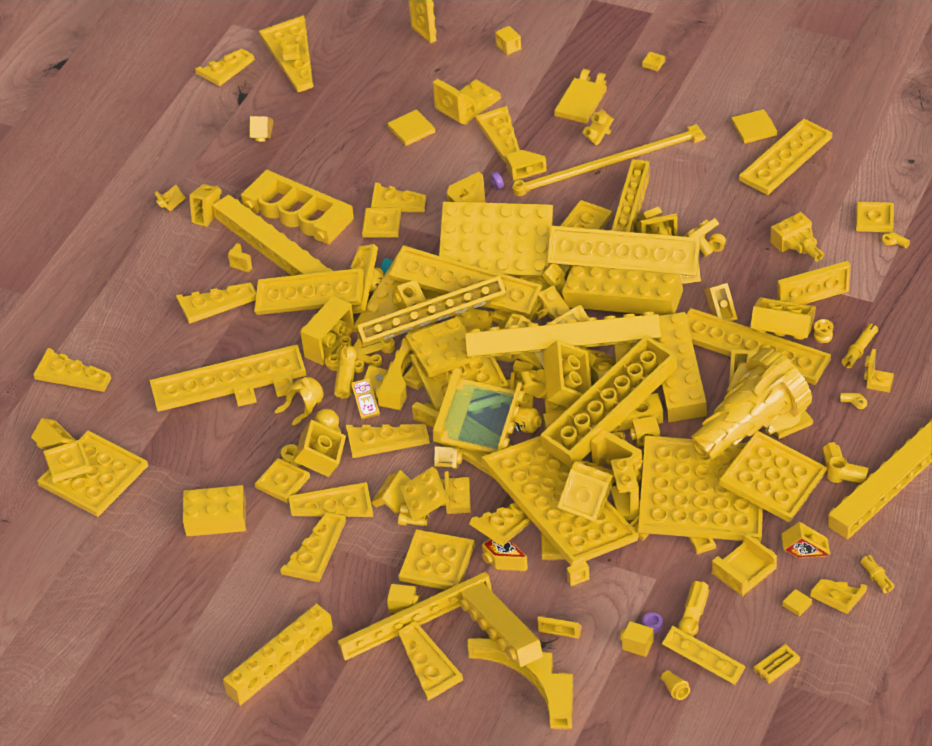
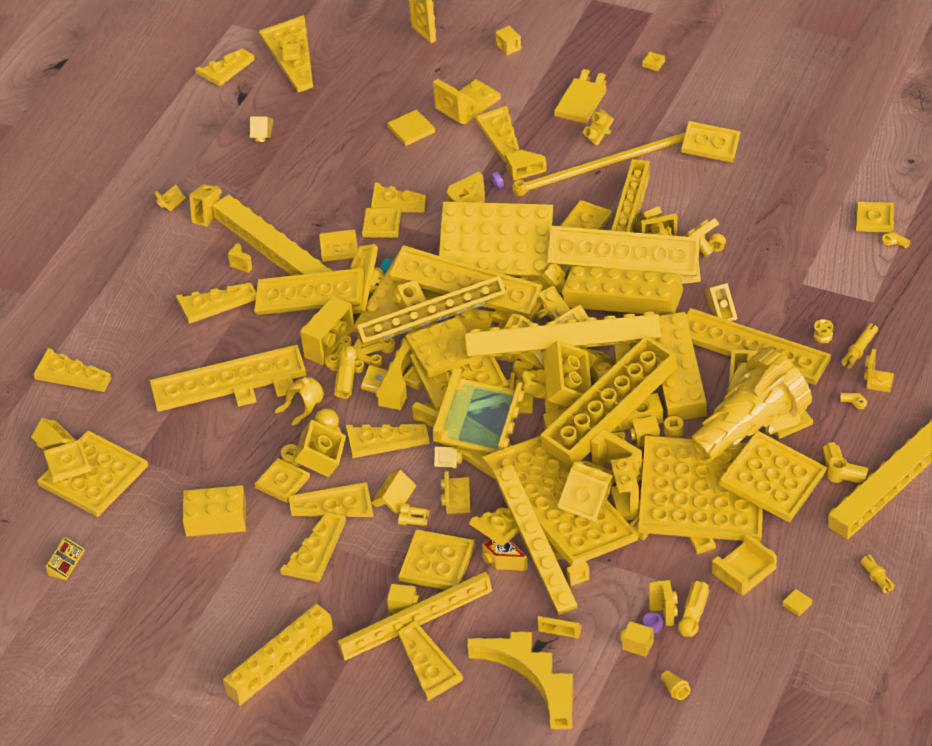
yellow fence [241,170,354,245] -> none
tile [351,378,380,420] -> none
yellow plate [400,466,449,521] -> none
yellow brick [460,582,543,667] -> none
yellow head [513,407,542,433] -> none
yellow plate [662,626,746,685] -> none
yellow tile [731,109,777,144] -> none
yellow plate [739,118,832,195] -> none
yellow brick [750,297,816,339] -> none
yellow tile [754,644,800,684] -> none
yellow brick [770,212,824,262] -> none
yellow tile [777,261,851,304] -> none
yellow slope [782,521,830,558] -> none
yellow wing [810,579,867,614] -> none
none -> slope [46,537,85,581]
none -> yellow bracket [319,229,358,262]
none -> yellow plate [493,465,578,615]
none -> yellow bracket [649,580,678,627]
none -> yellow wheel [664,416,684,438]
none -> yellow plate [681,121,741,163]

